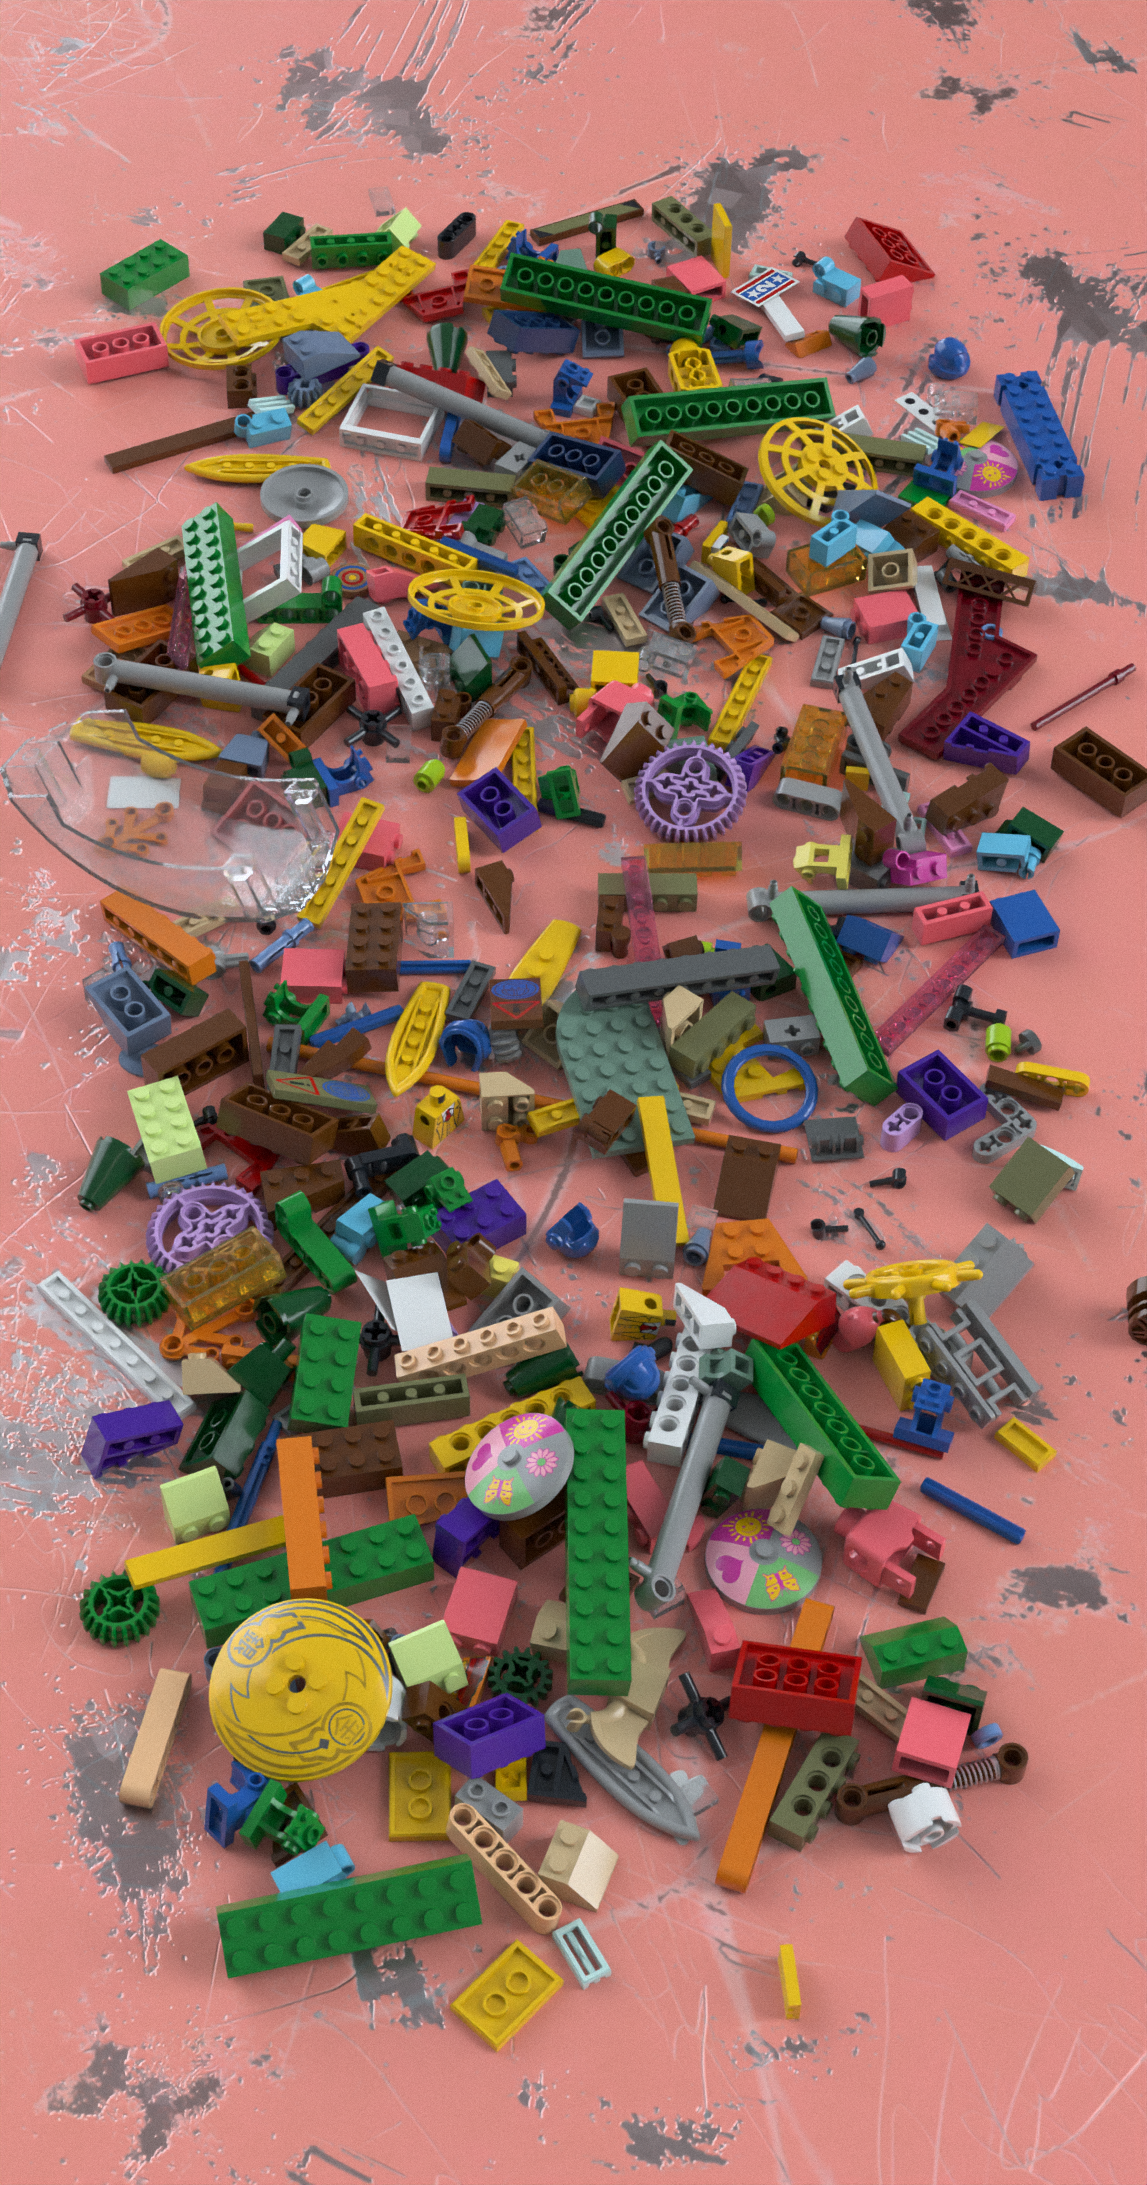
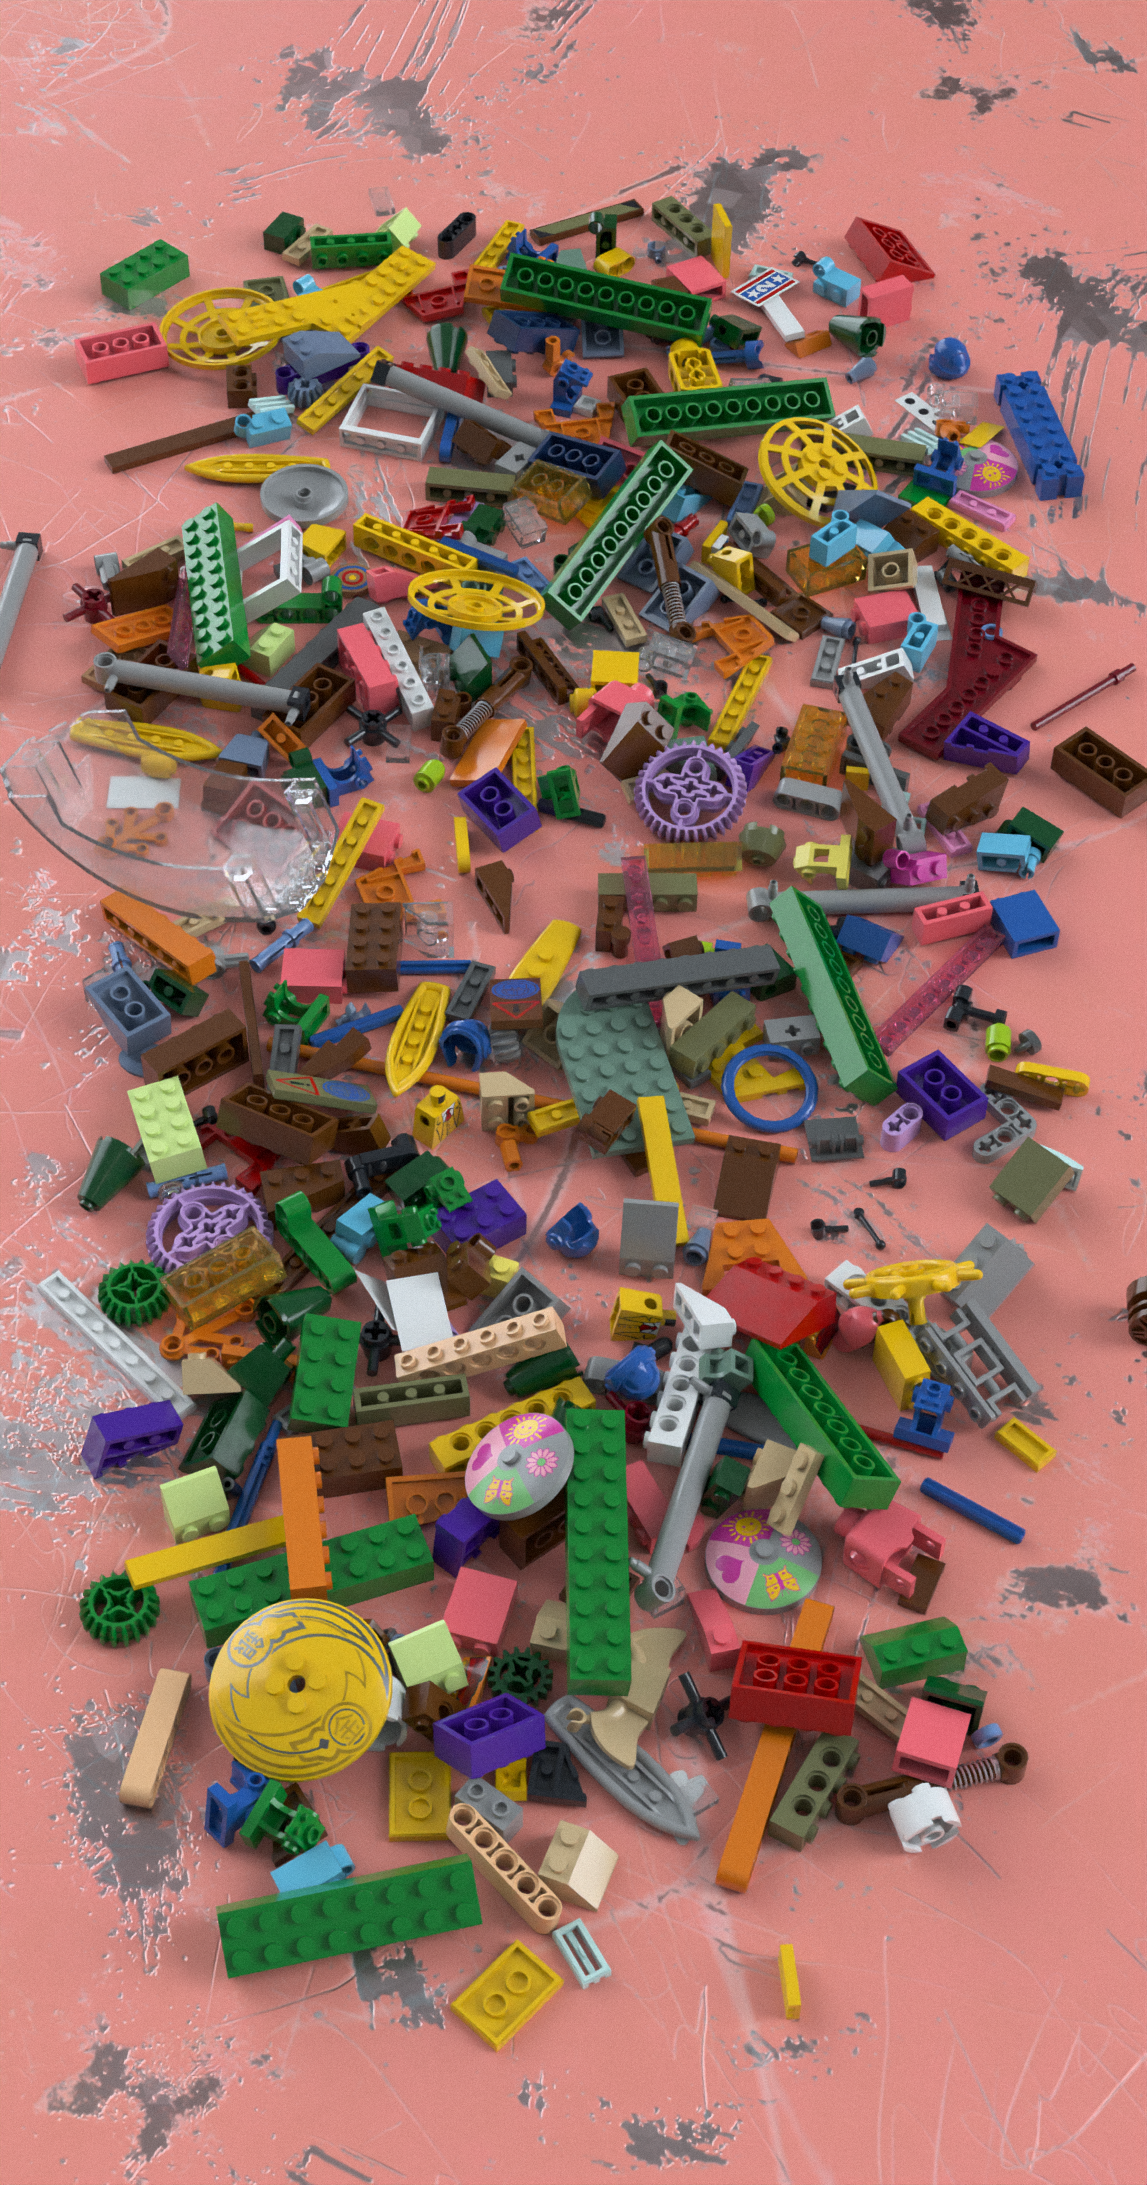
none -> light grey piece [94,552,120,591]
none -> orange bar [542,335,575,376]
none -> olive cone [739,822,786,867]

